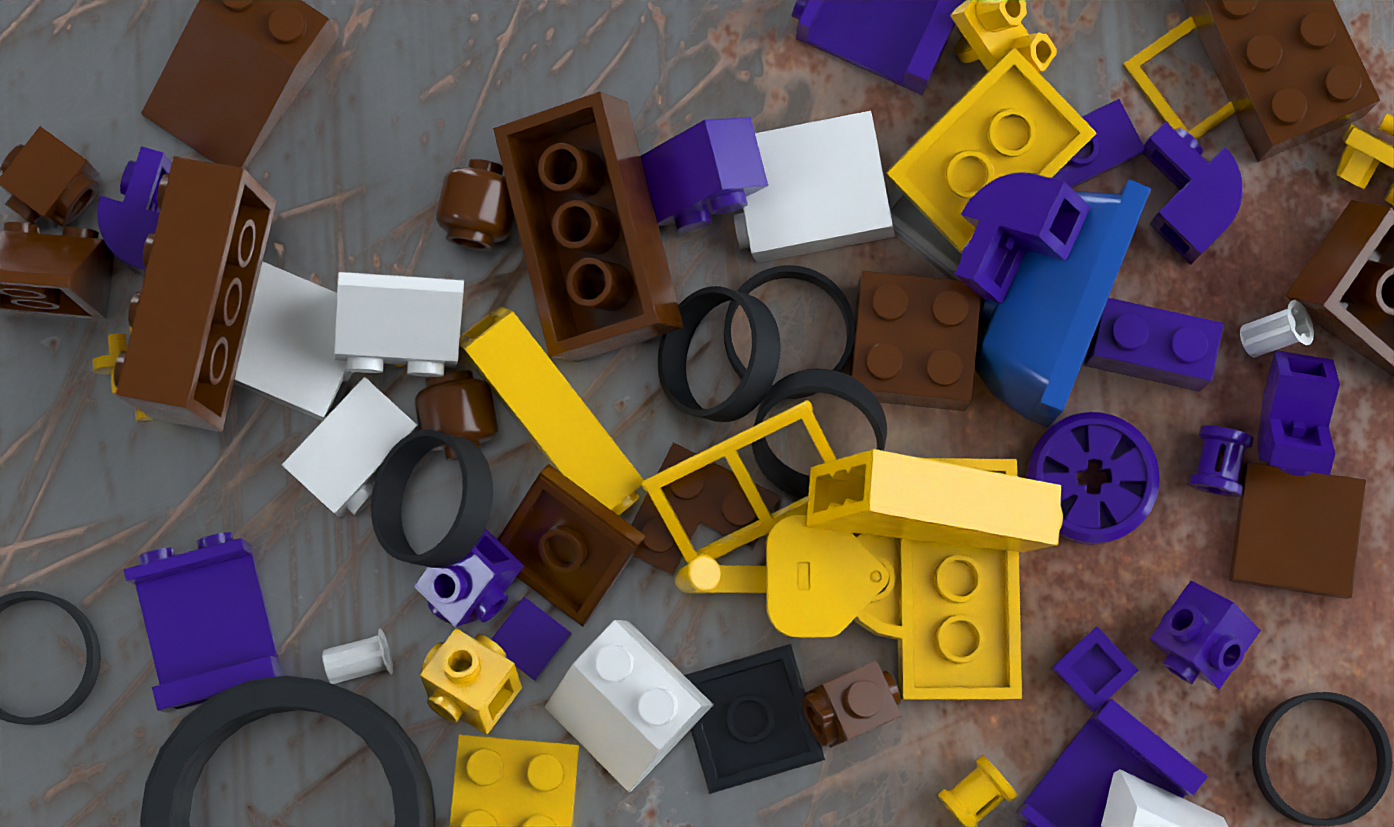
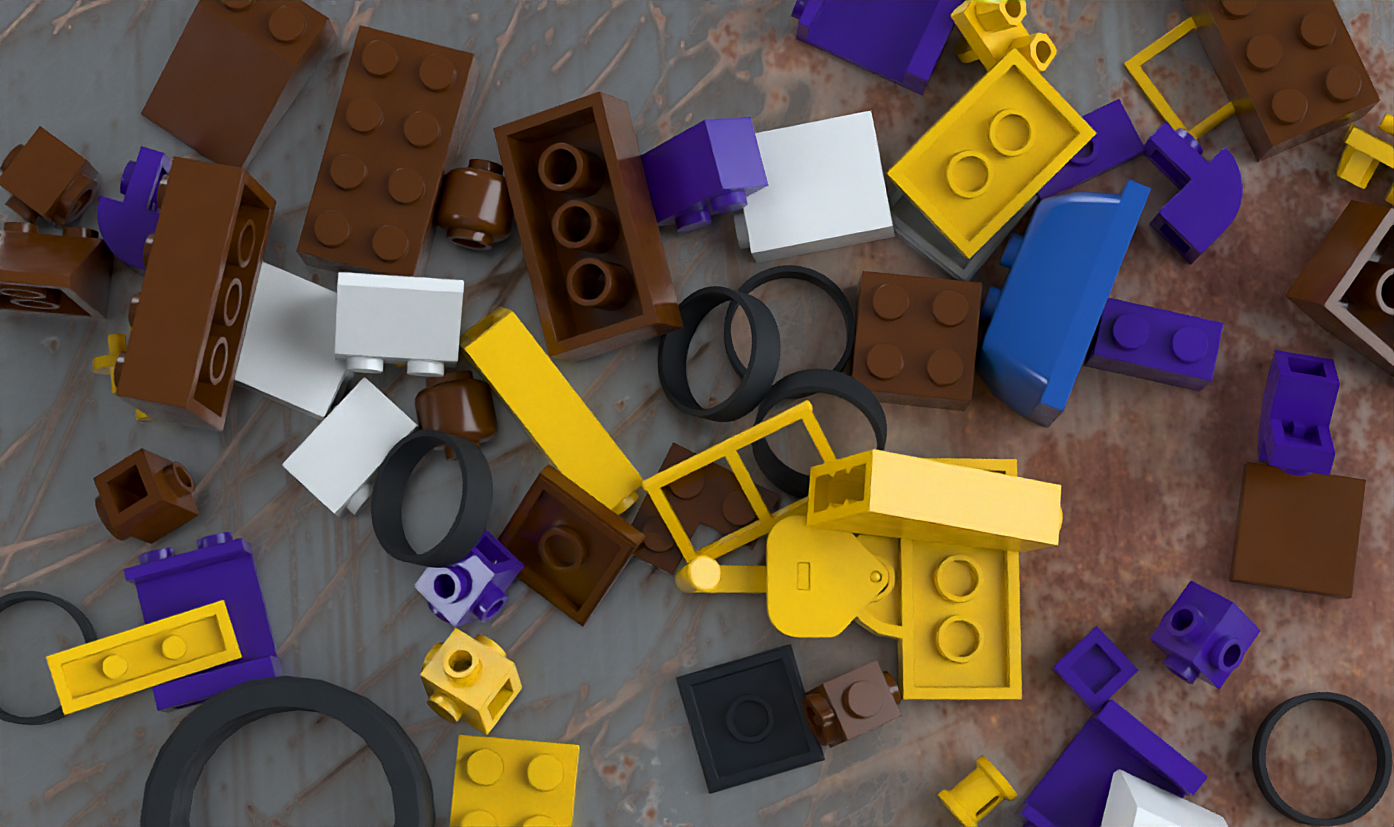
white piece [323,629,393,684] -> none
dark purple tile [491,597,572,681] -> none
white slope [544,620,714,792] -> none
dark purple brick [955,172,1091,304] -> none
dark purple wheel [1025,412,1160,545] -> none
dark purple bush [1188,425,1254,497] -> none
white piece [1240,300,1314,358] -> none
none -> yellow plate [46,600,242,715]
none -> reddish brown brick [93,448,200,544]
none -> reddish brown brick [296,25,480,278]

